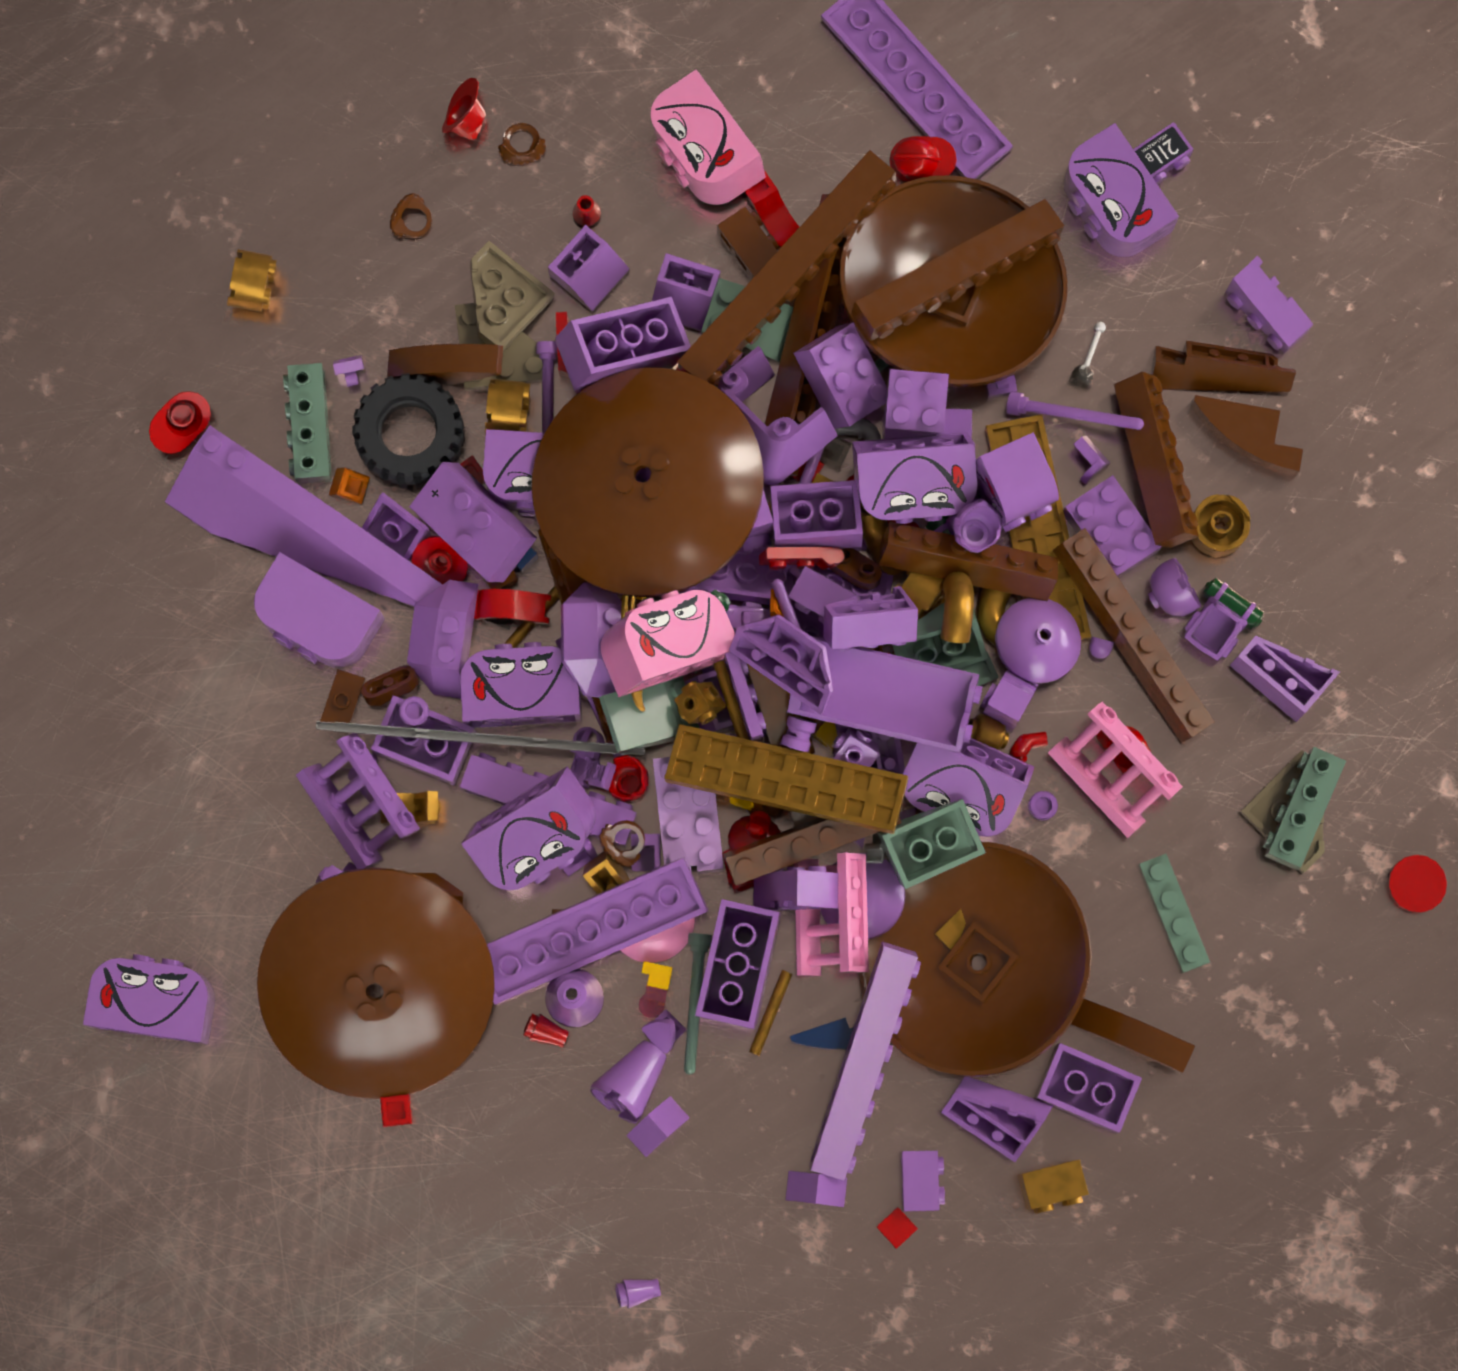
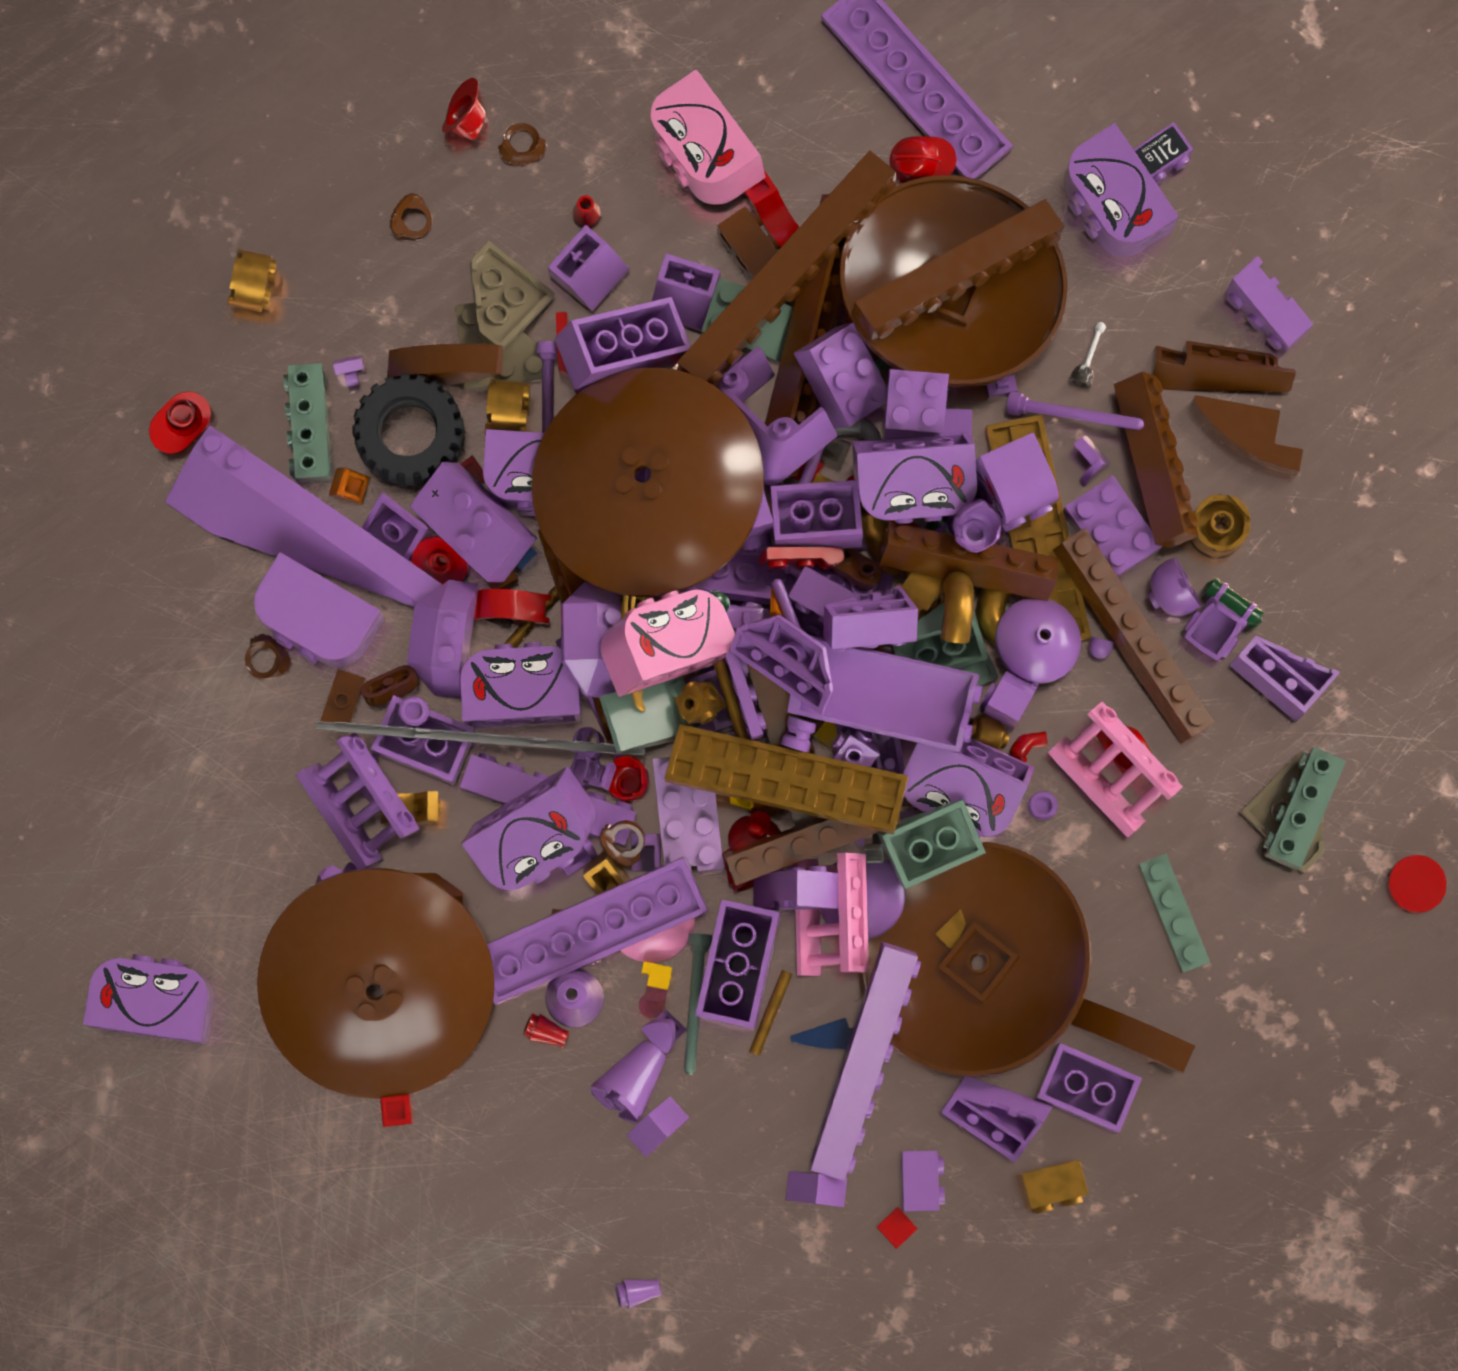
none -> reddish brown piece [245,634,291,679]

